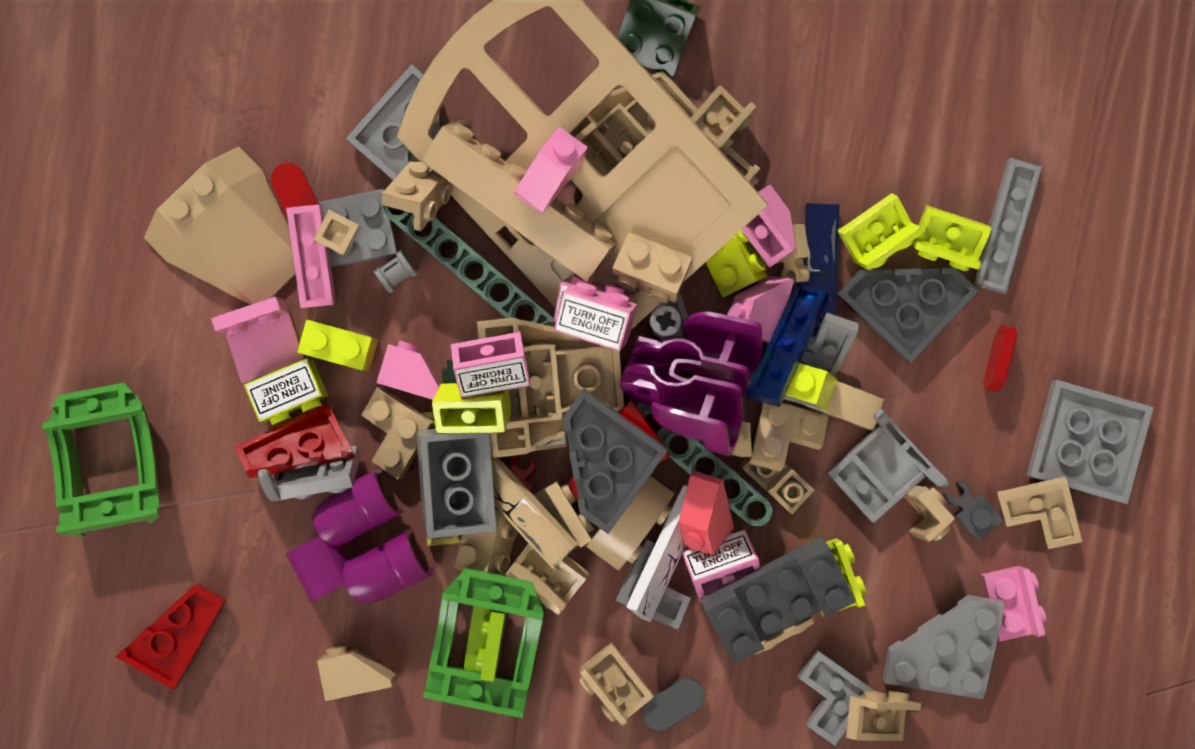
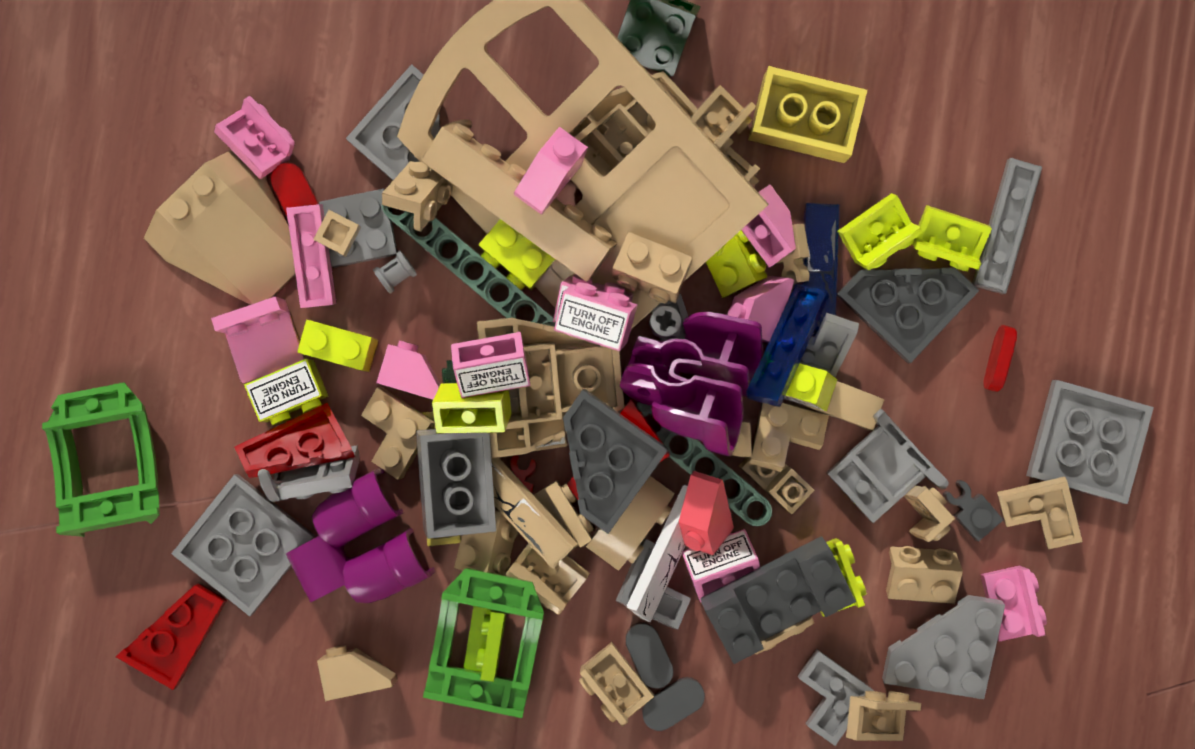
none -> light grey plate [171,474,315,616]
none -> bright pink bracket [214,96,295,179]
none -> neon yellow bracket [478,219,556,291]
none -> dark grey tile [625,622,673,688]
none -> light yellow brick [748,66,867,163]
none -> tan bracket [886,546,963,604]

